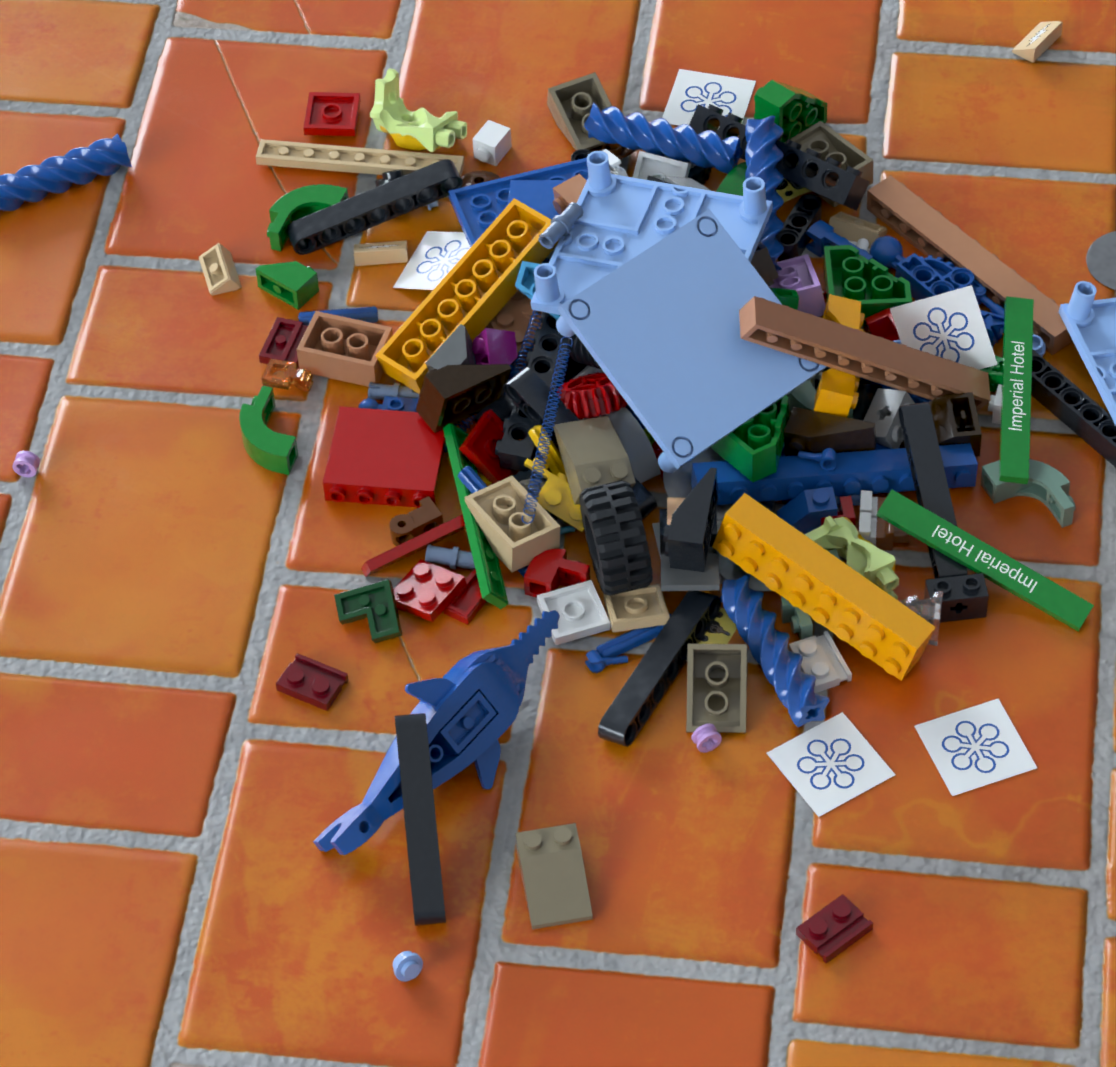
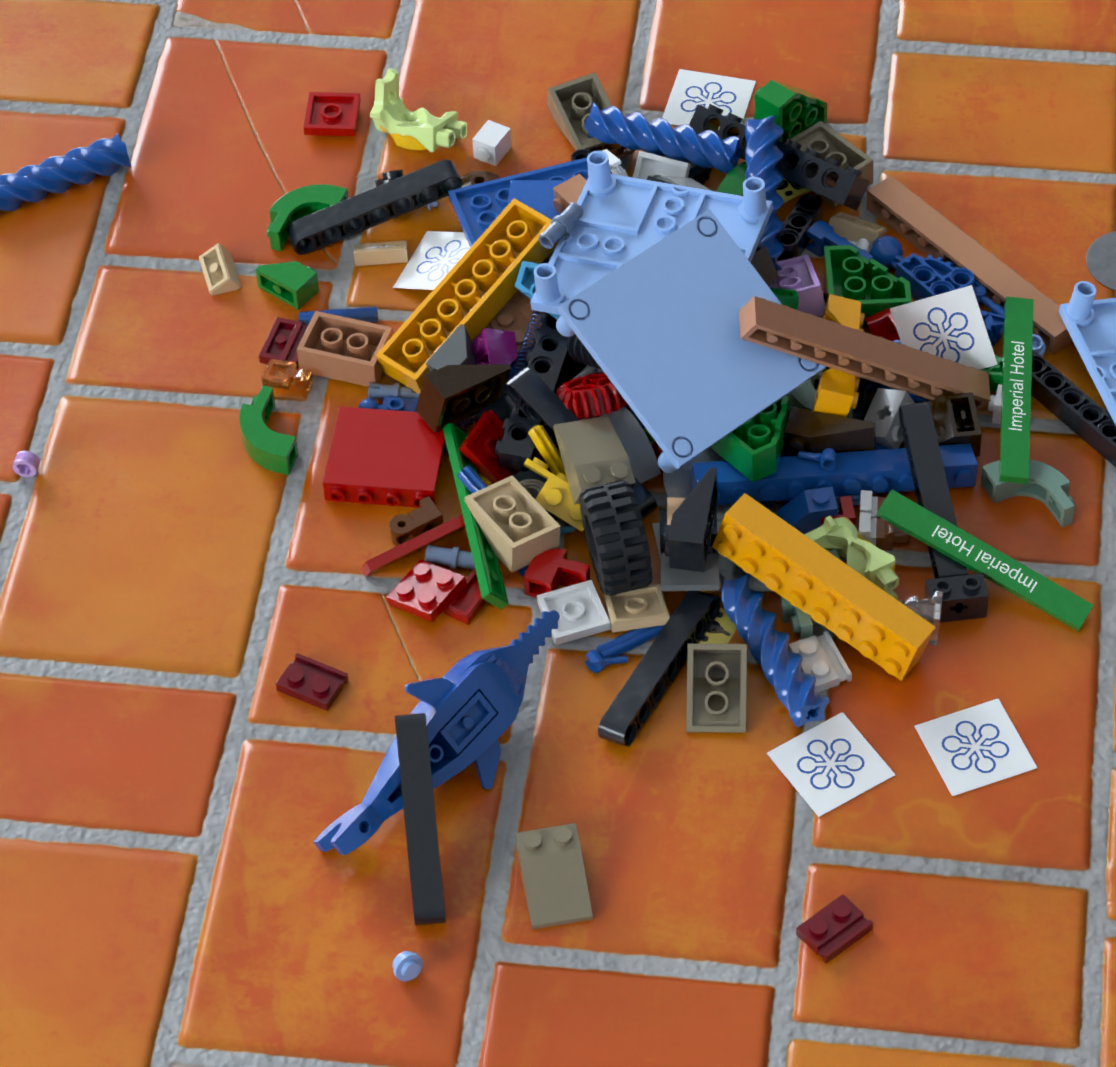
tan plate [256,139,464,176] -> none
dark green plate [334,579,402,643] -> none
blue piece [522,336,573,524] -> none
lavender bush [691,723,722,753] -> none
tan slope [1012,21,1063,63] -> none

